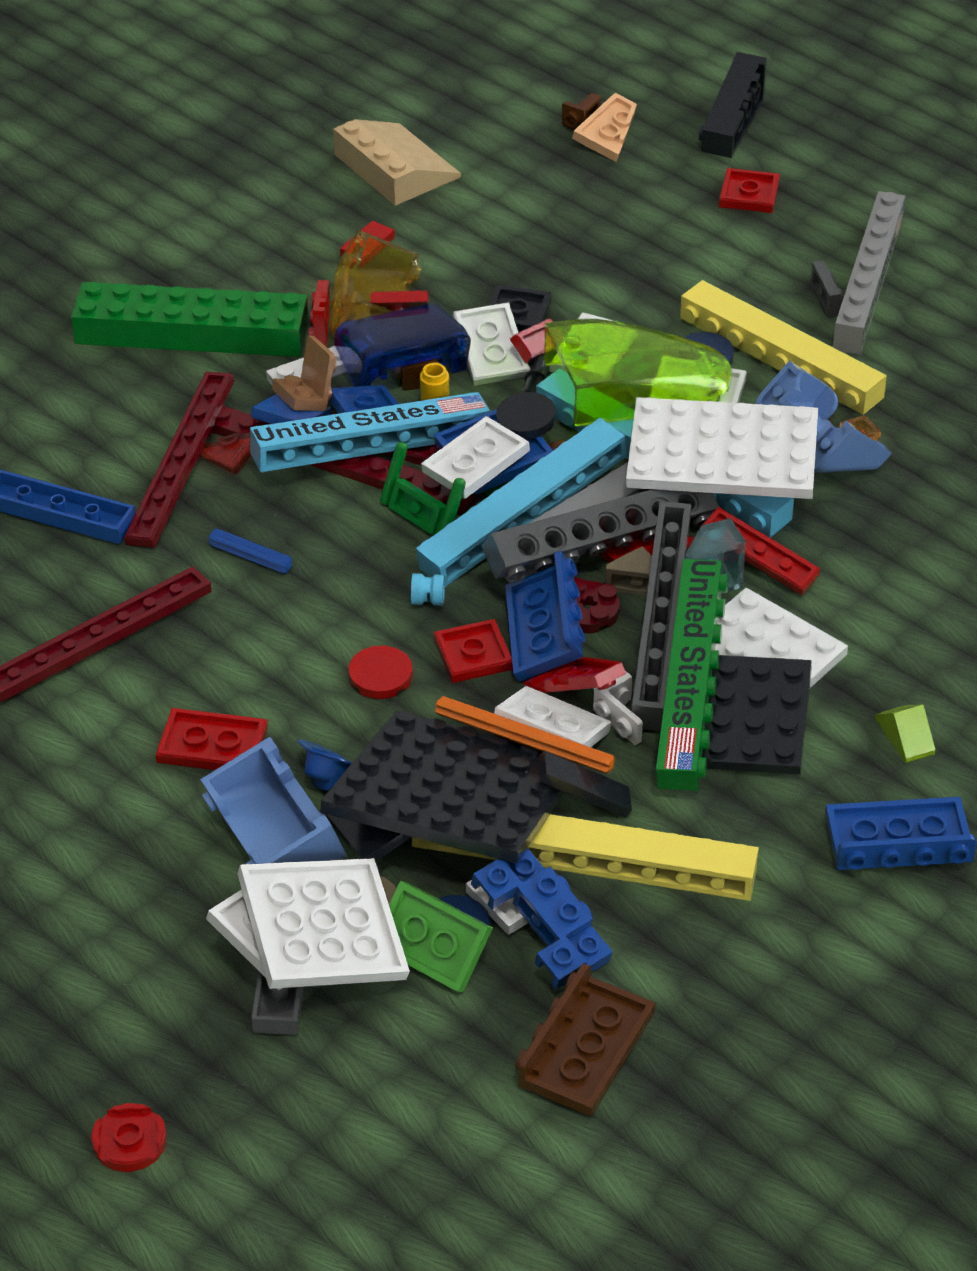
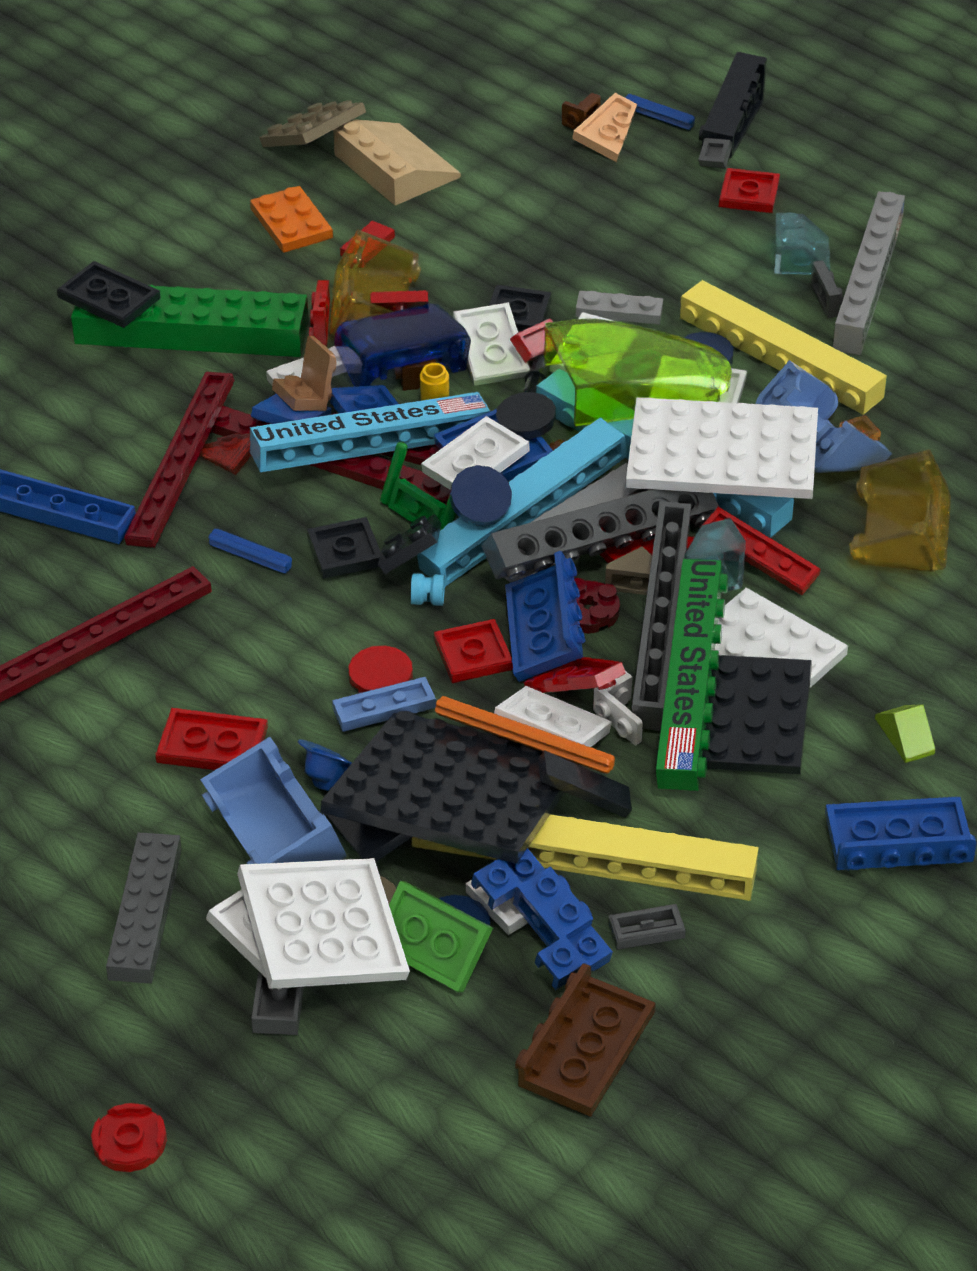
none -> black tile [57,261,161,328]
none -> dark grey piece [106,832,182,984]
none -> orange plate [250,186,333,253]
none -> dark tan plate [259,100,366,147]
none -> black plate [307,517,381,579]
none -> medium blue plate [332,677,436,732]
none -> black plate [378,514,442,574]
none -> dark blue tile [449,465,512,527]
none -> light grey plate [576,291,663,325]
none -> dark grey tile [608,904,686,950]
none -> blue axle [625,94,695,130]
none -> dark grey plate [698,138,732,168]
none -> clear light blue slope [773,212,830,275]
none -> clear yellow windscreen [850,449,951,572]

